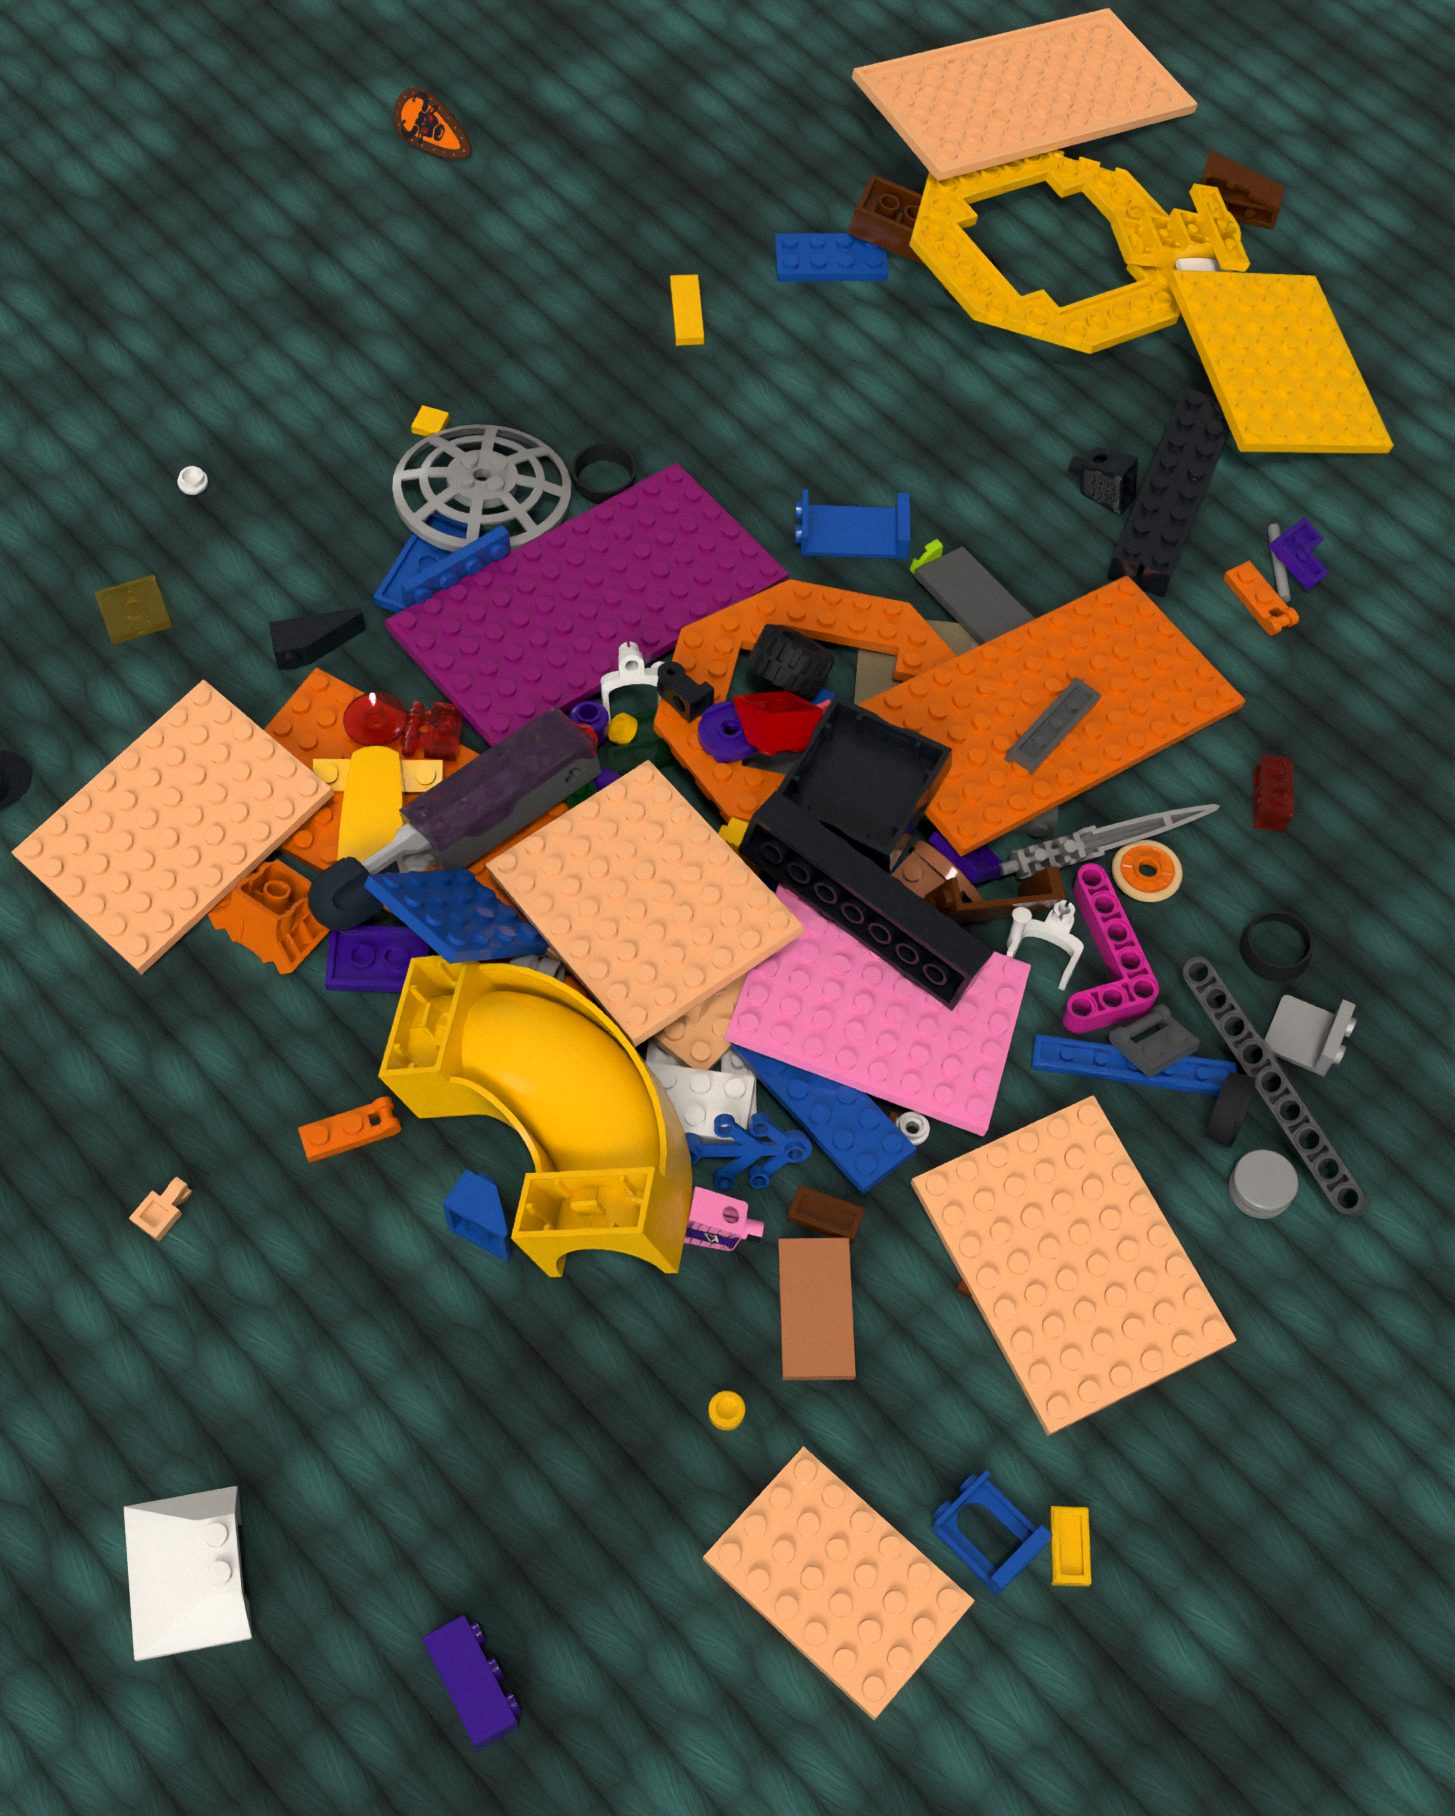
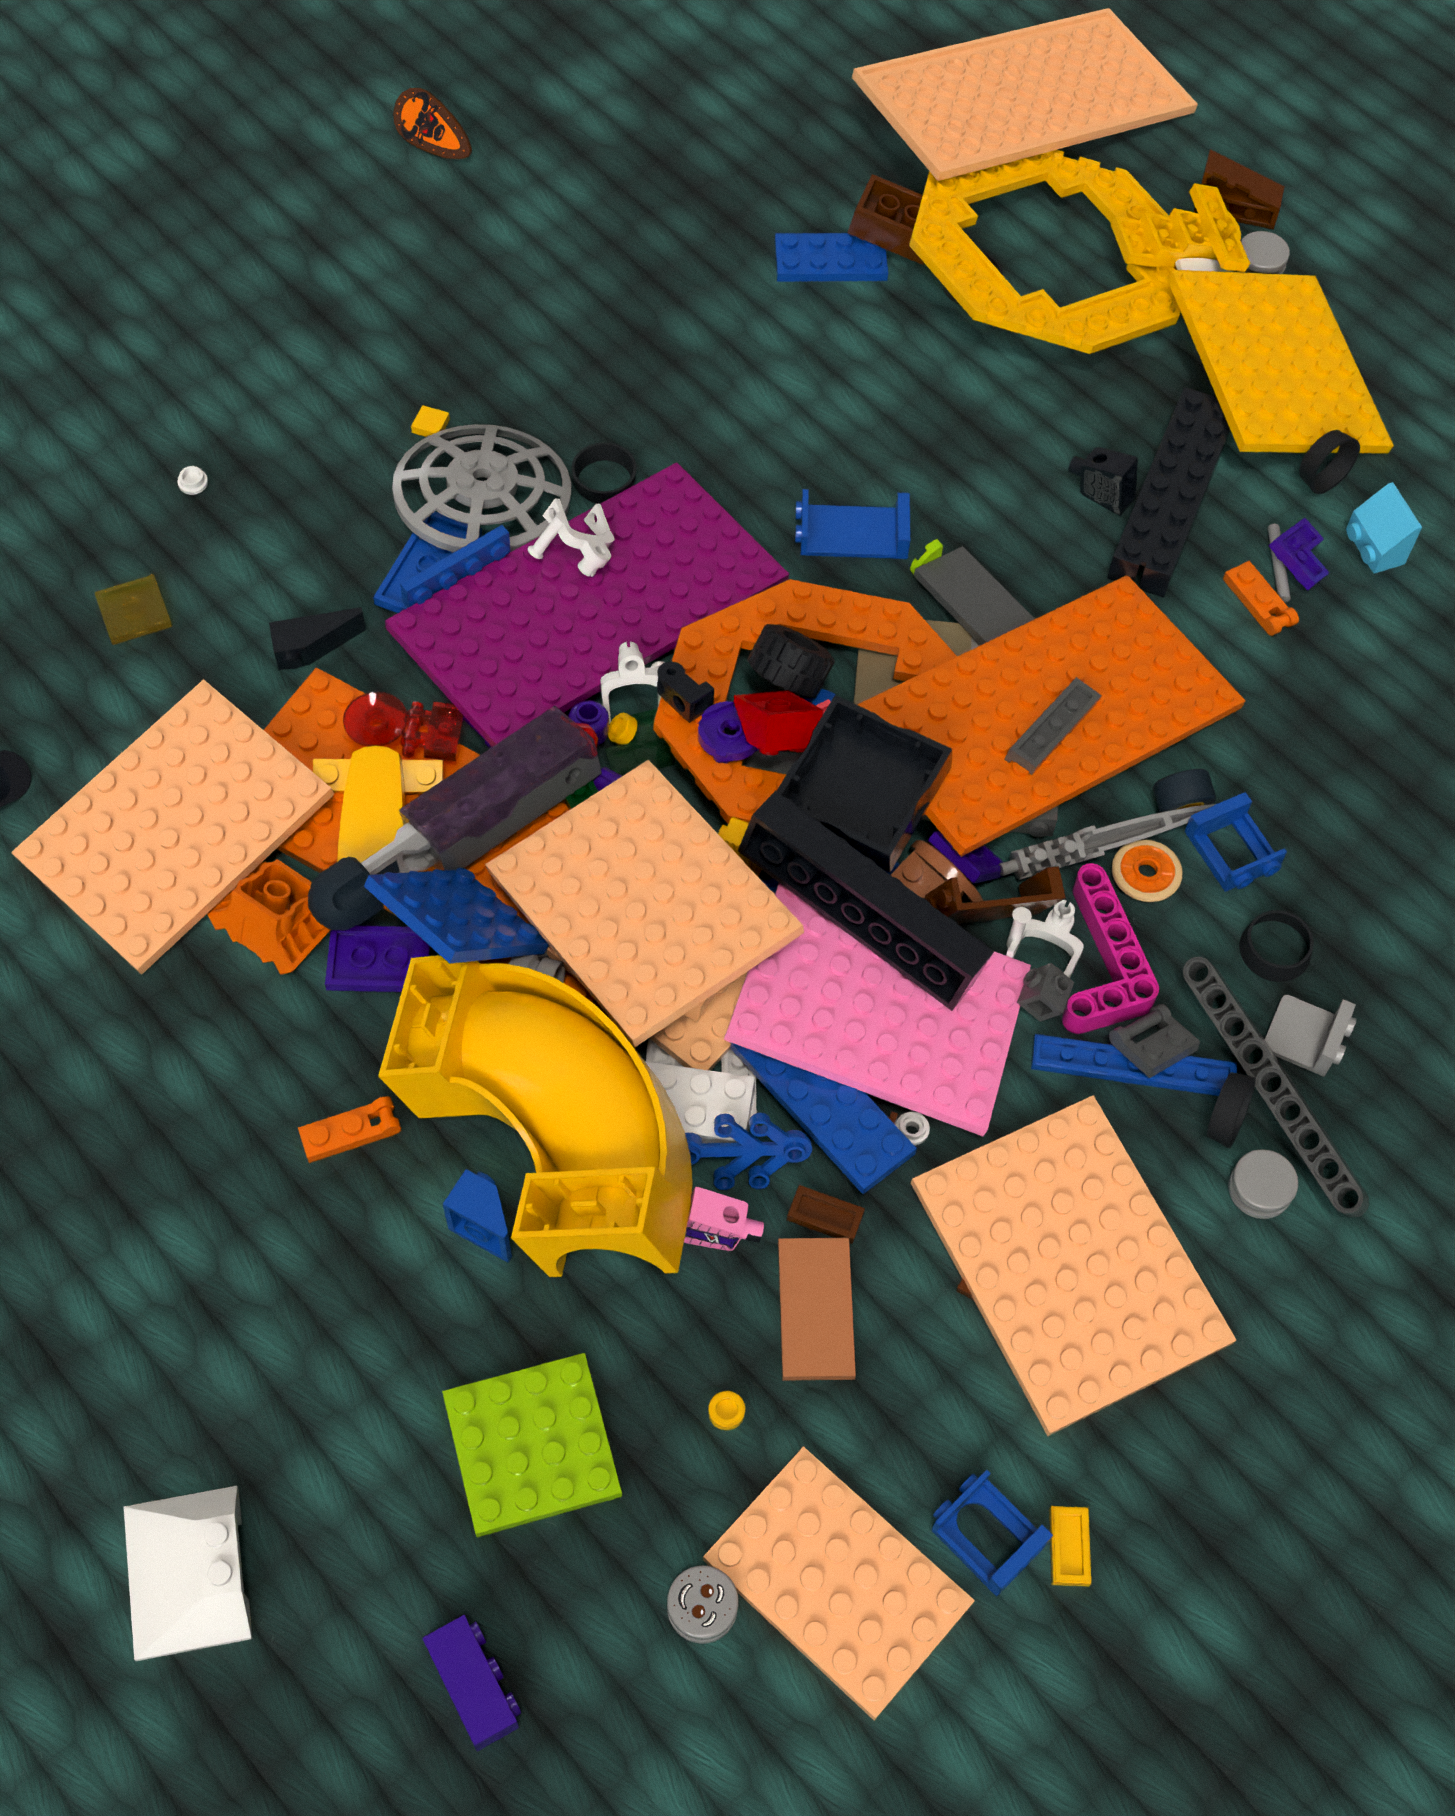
light nougat plate [129,1177,192,1242] -> none
yellow tile [670,274,704,346] -> none
clear red brick [1253,754,1294,831] -> none
none -> lime plate [442,1353,622,1537]
none -> white piece [528,498,615,577]
none -> light grey head [667,1565,738,1644]
none -> dark grey brick [1017,963,1074,1022]
none -> black wheel [1153,769,1216,813]
none -> blue panel [1185,792,1287,892]
none -> light grey head [1238,231,1290,274]
none -> black tyre [1299,430,1360,494]
none -> medium azure slope [1346,482,1422,574]

